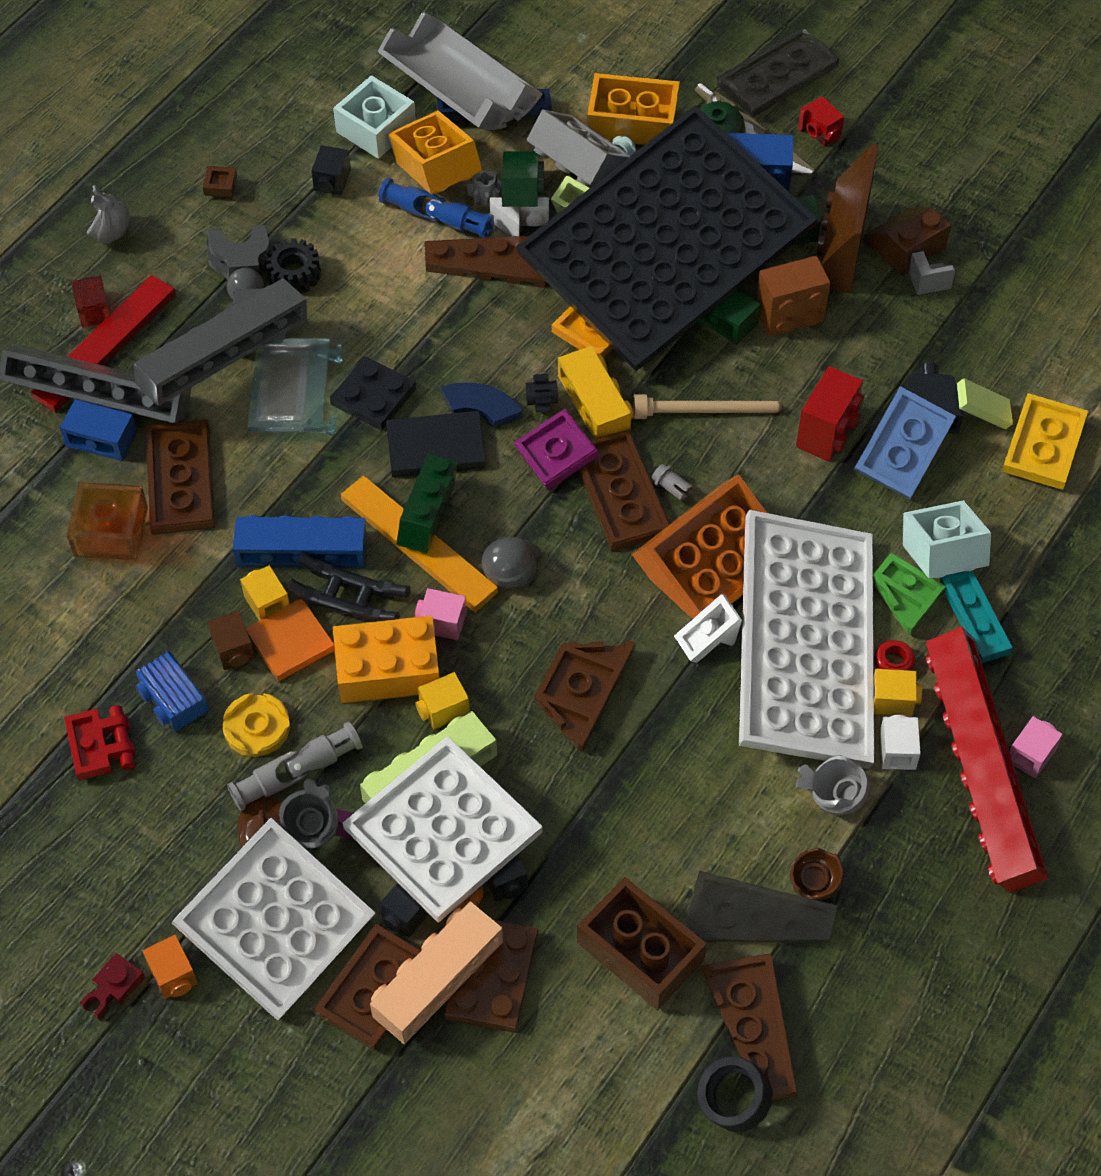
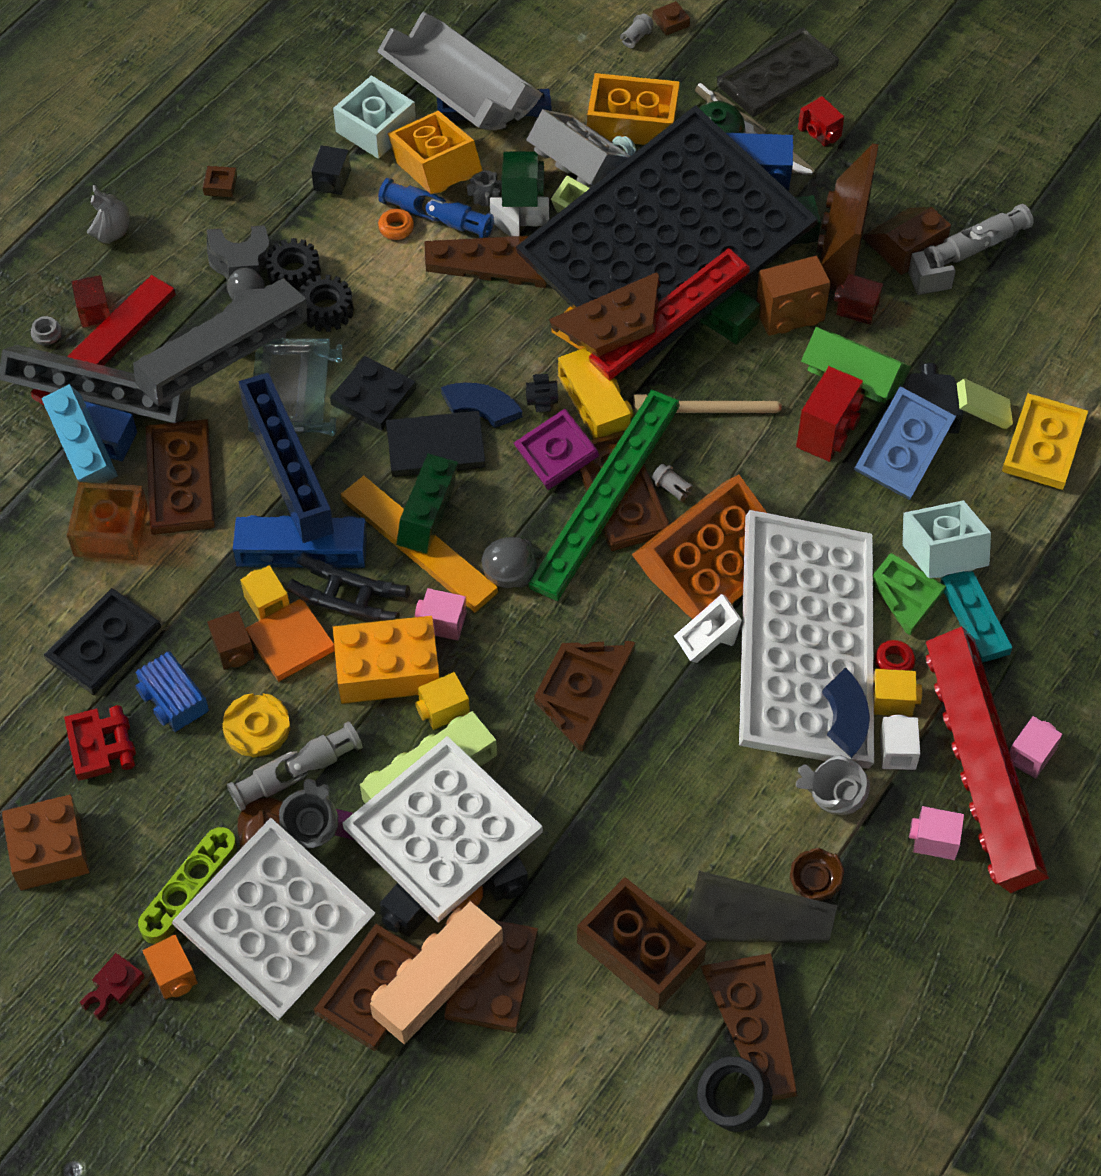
none -> dark orange brick [2,794,90,891]
none -> light grey plate [31,316,62,345]
none -> medium azure brick [41,384,118,490]
none -> black tile [44,588,161,695]
none -> lime beam [138,827,237,944]
none -> dark blue brick [238,372,334,543]
none -> black tyre [299,275,354,332]
none -> orange piece [378,209,414,240]
none -> green tile [528,389,680,602]
none -> reddish brown wing [549,272,661,357]
none -> red tile [589,248,750,381]
none -> light grey pin [620,14,654,48]
none -> reddish brown plate [652,1,690,36]
none -> bright green brick [801,327,911,403]
none -> dark blue tile [822,667,870,758]
none -> clear red brick [834,274,883,325]
none -> bright pink brick [909,806,964,860]
none -> light grey piece [924,204,1034,269]

